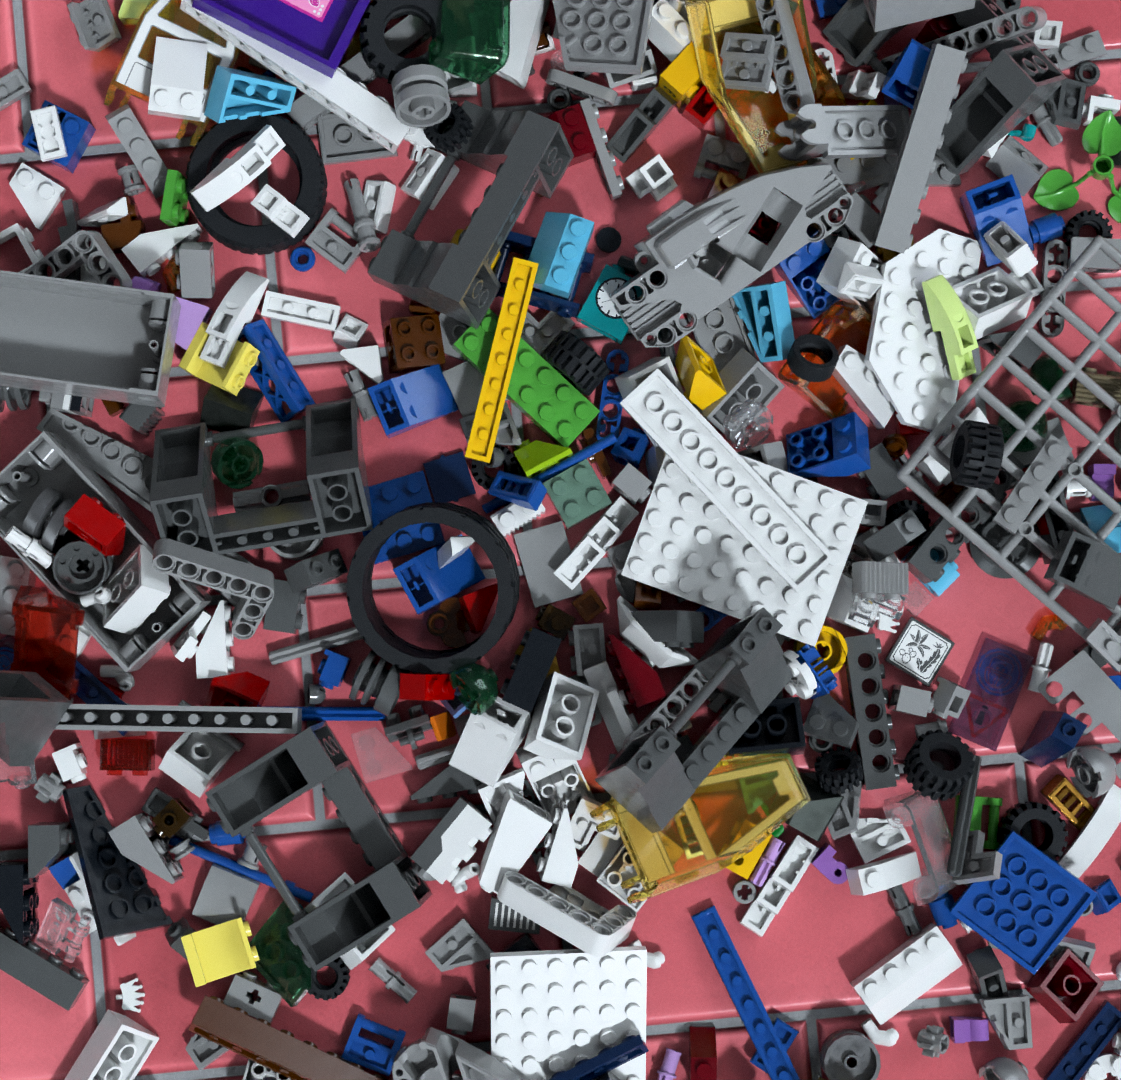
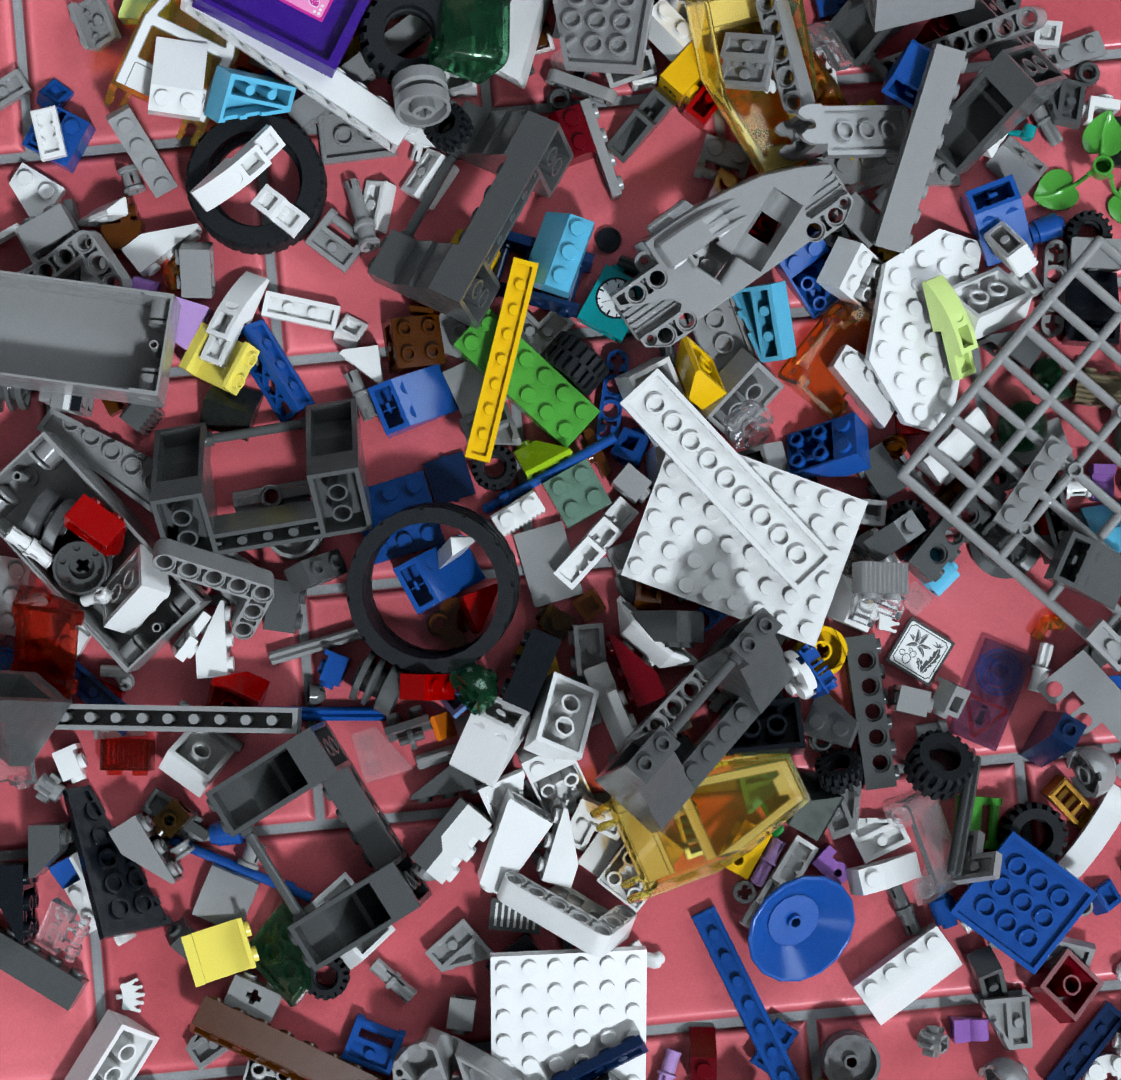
bright green plate [160,169,189,228] -> none
clear green cylinder [211,436,264,489] -> none
blue plate [290,246,315,272] -> none
white arm [451,863,481,894] -> none
dark grey hinge [484,447,505,468] -> none
blue slope [488,471,547,511] -> none
white brick [625,154,678,202] -> none
black tyre [787,334,839,382] -> none
white slope [837,262,886,299] -> none
white slope [839,70,886,100] -> none
white arm [860,1018,899,1047] -> none
black tyre [950,420,1004,490] -> none
none -> light grey brick [16,203,80,259]
none -> blue slope [37,78,74,109]
none -> blue dish [747,876,855,981]
none -> clear plate [799,21,855,71]
none -> black slope [1062,271,1120,347]

